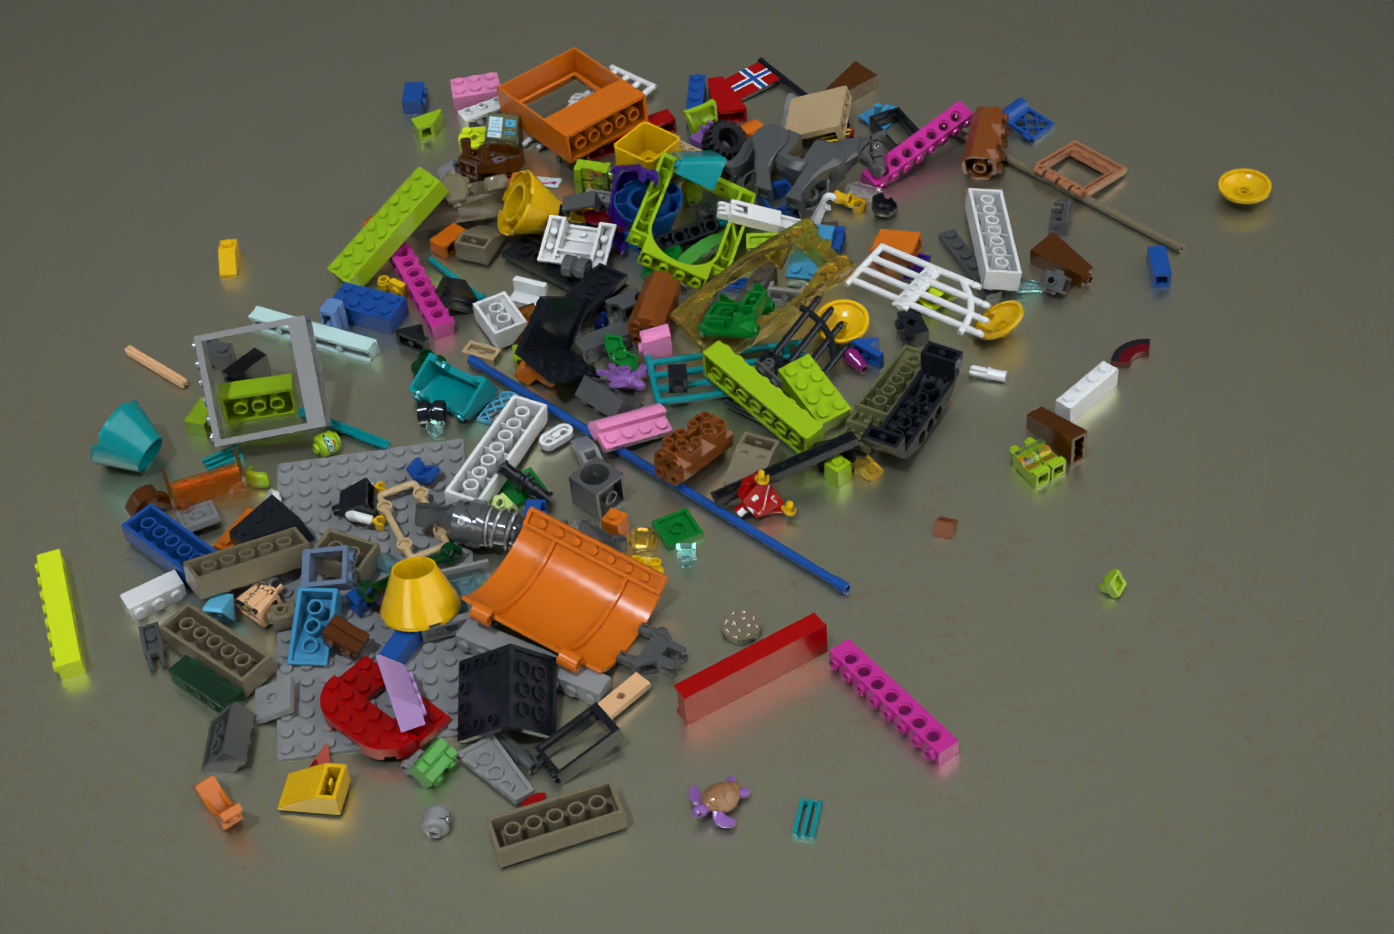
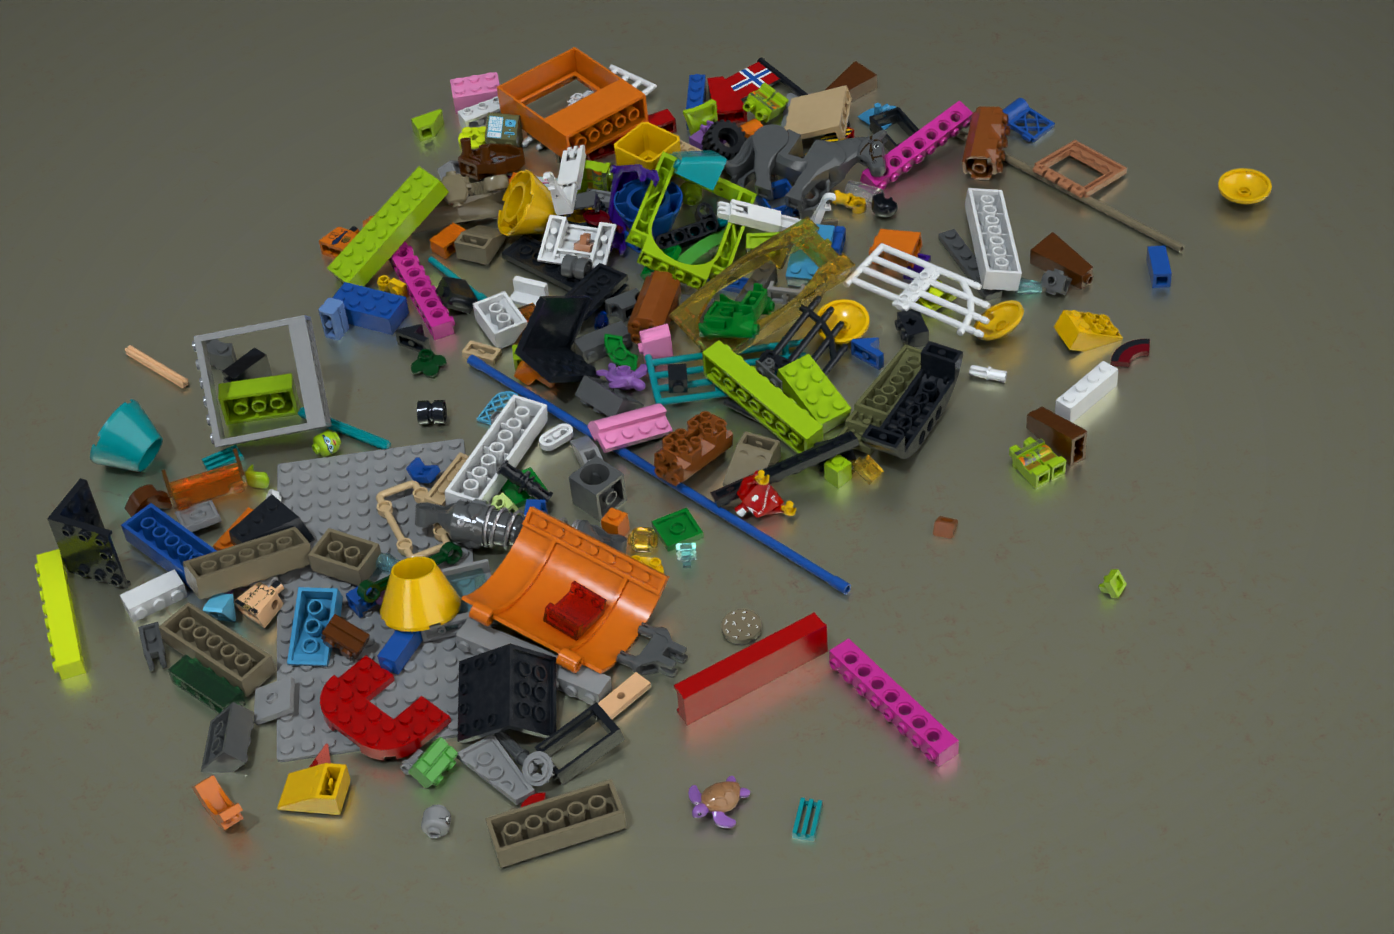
lime slope [184,396,212,438] -> none
yellow slope [218,239,241,278] -> none
light aqua tile [248,306,380,364] -> none
dark tan brick [267,598,295,631] -> none
sand blue window [301,545,357,591] -> none
black torso [332,477,386,531] -> none
lavender slope [376,654,427,733] -> none
blue brick [402,82,428,115] -> none
teal windscreen [408,353,498,423] -> none
clear light blue tile [426,420,445,439] -> none
magenta cone [843,348,869,374] -> none
dark grey hinge [1048,200,1071,236] -> none
none -> black bracket [47,478,131,589]
none -> orange torso [319,226,360,259]
none -> tan plate [424,452,469,506]
none -> light grey gear [522,751,555,786]
none -> white hinge [543,144,586,216]
none -> clear red panel [543,581,607,641]
none -> nougat tile [573,233,594,253]
none -> lime hips [742,83,789,123]
none -> yellow slope [1054,310,1123,352]

